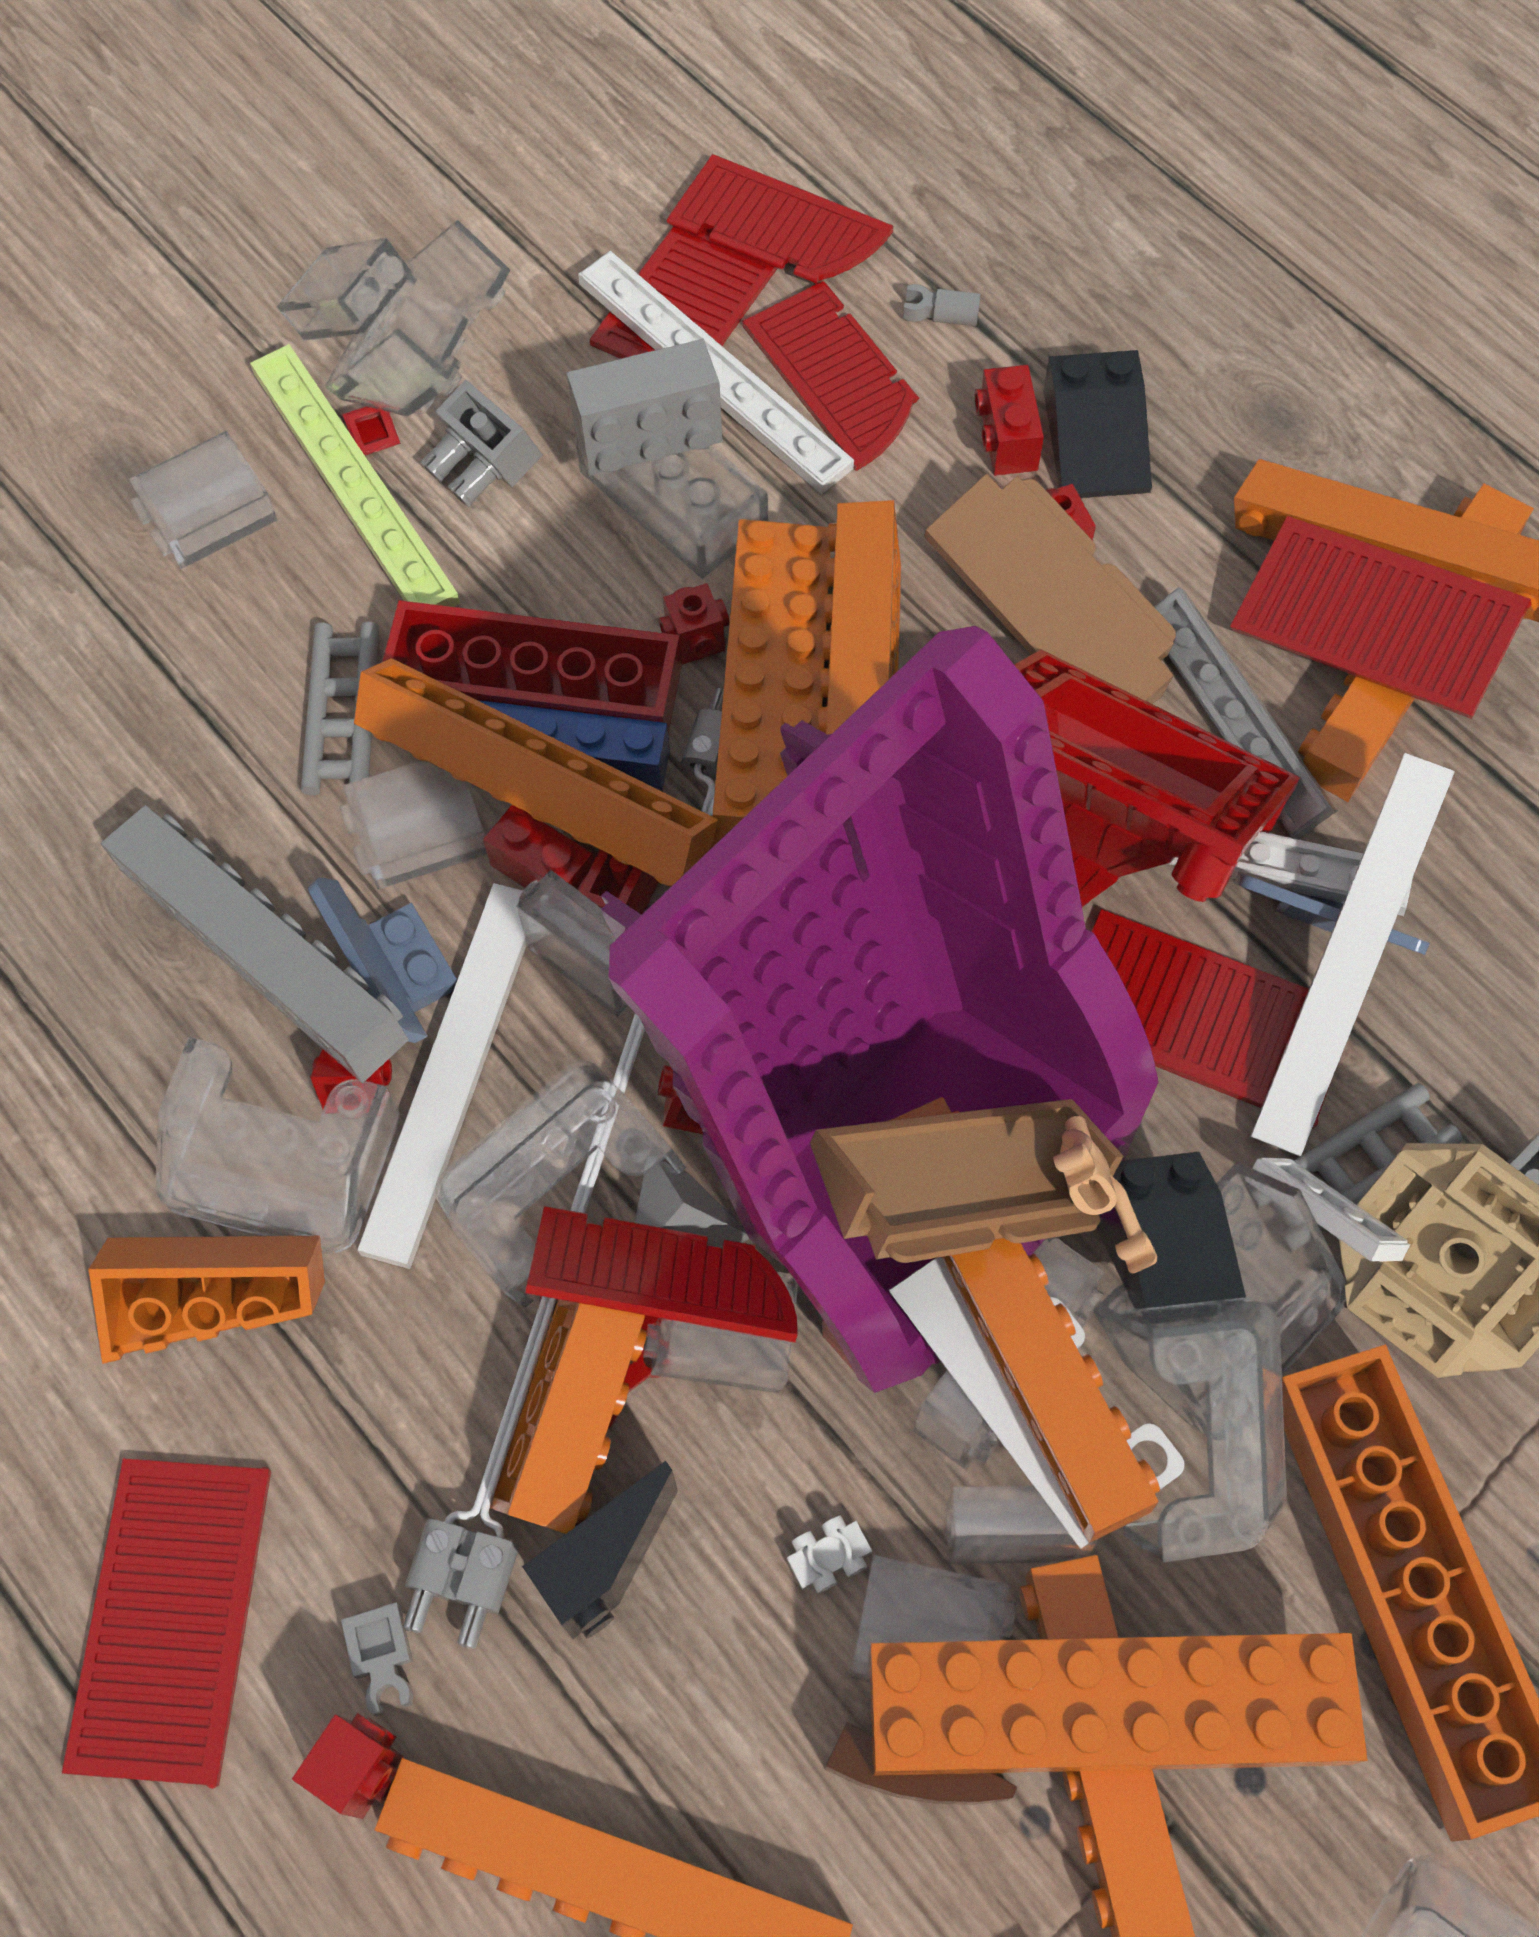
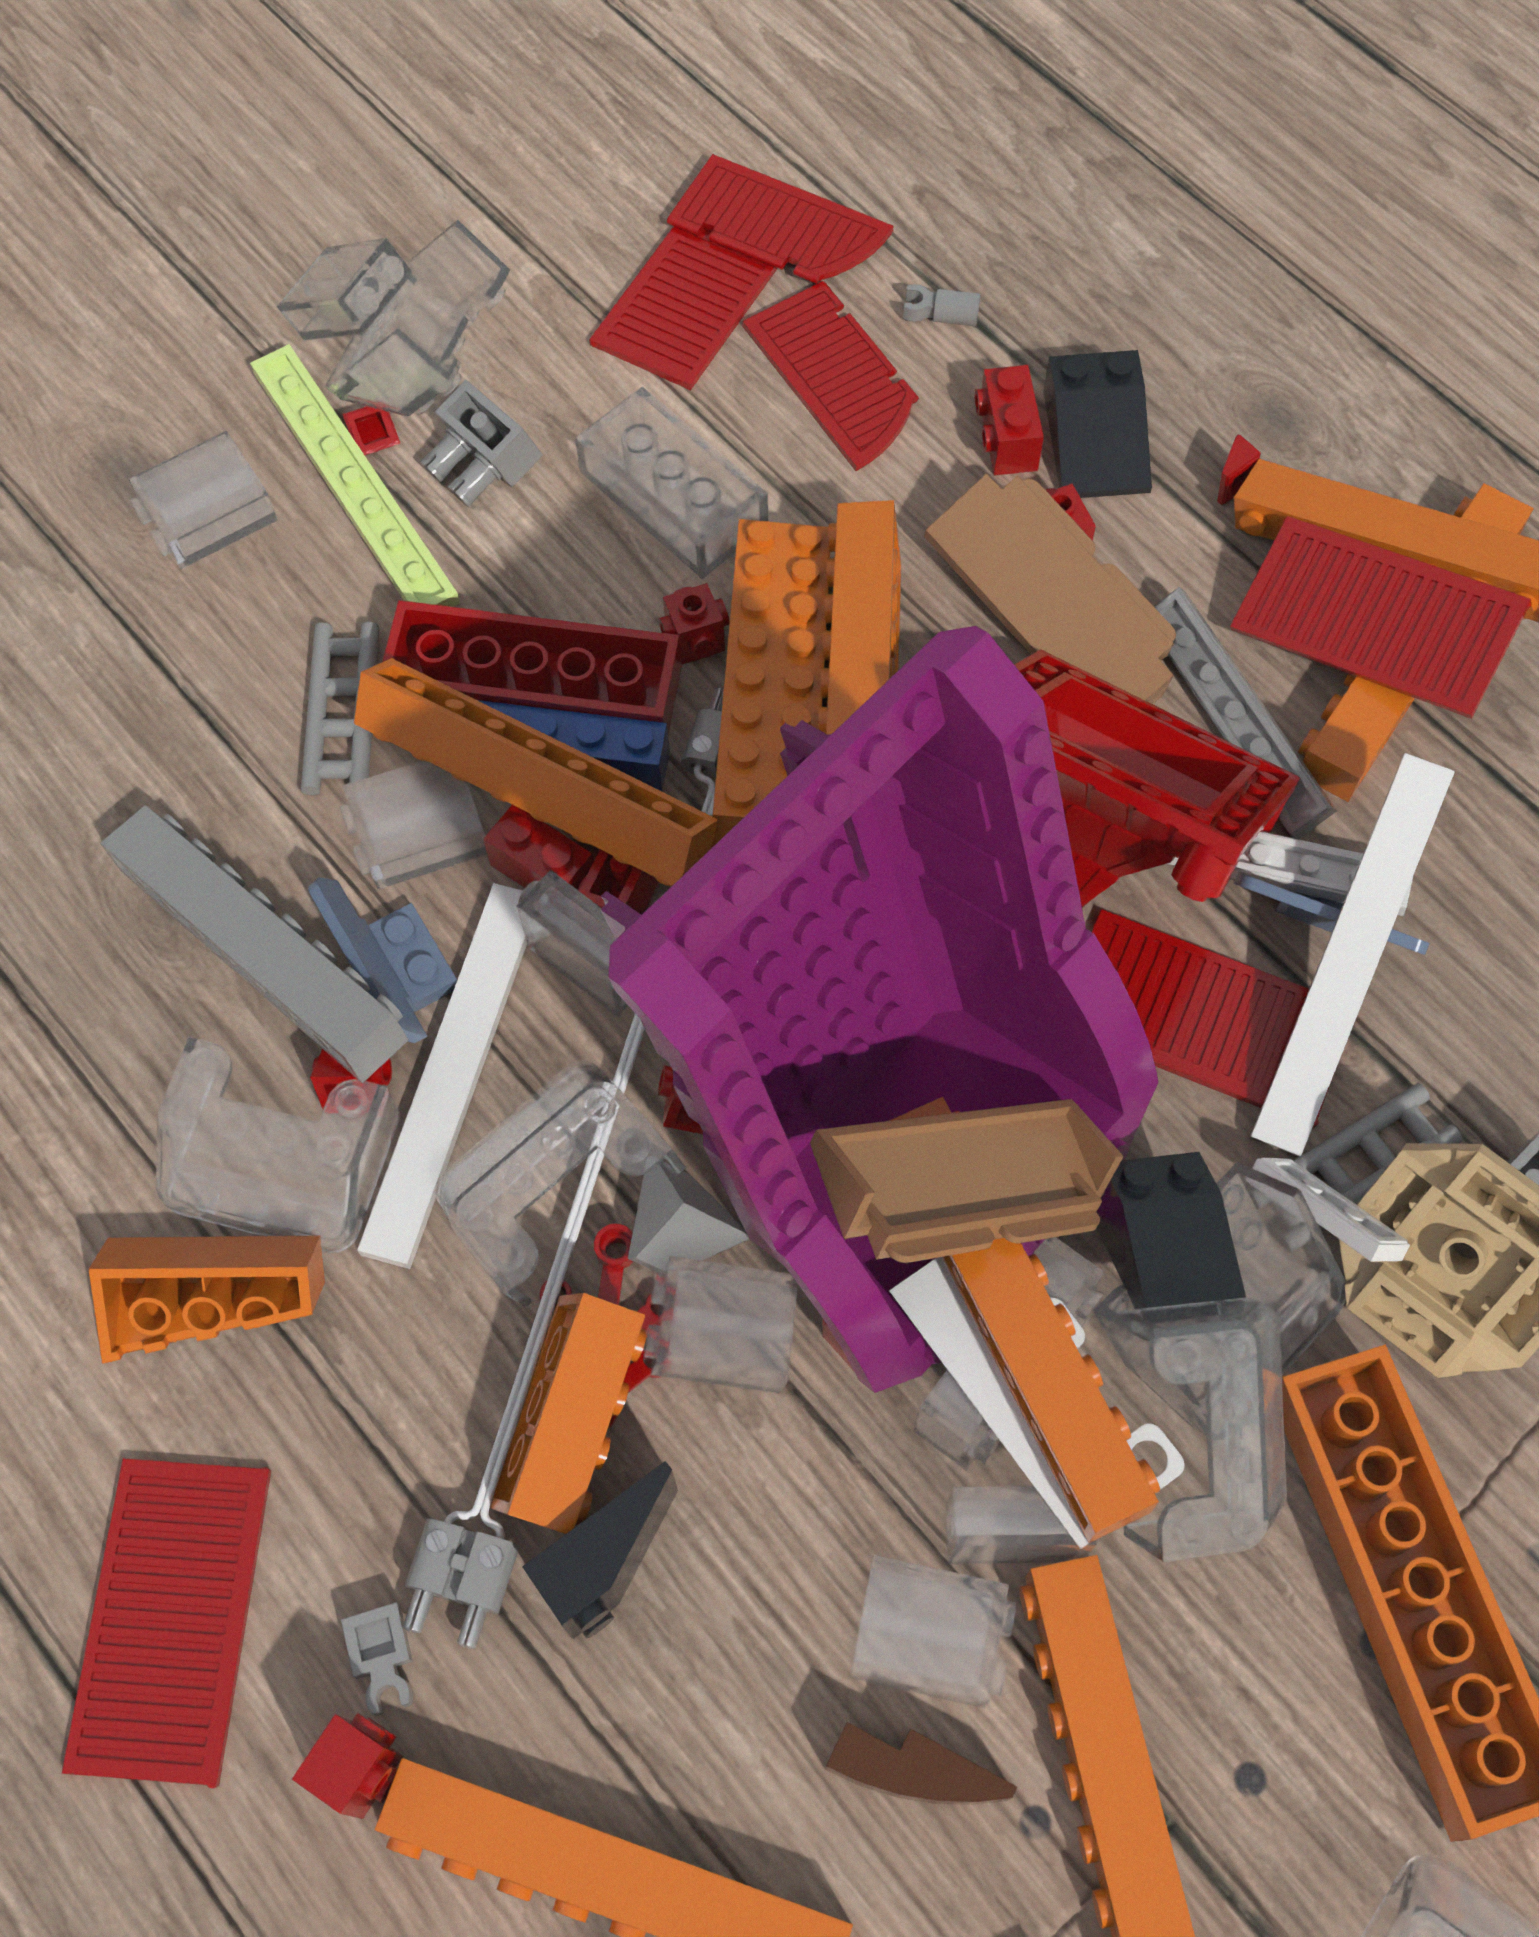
red piece [525,1206,798,1343] -> none
light grey brick [566,338,722,476] -> none
white tile [578,251,854,495] -> none
white piece [787,1515,872,1594] -> none
orange brick [869,1633,1368,1776] -> none
light nougat piece [1053,1116,1157,1274] -> none
none -> red slope [1217,434,1261,505]

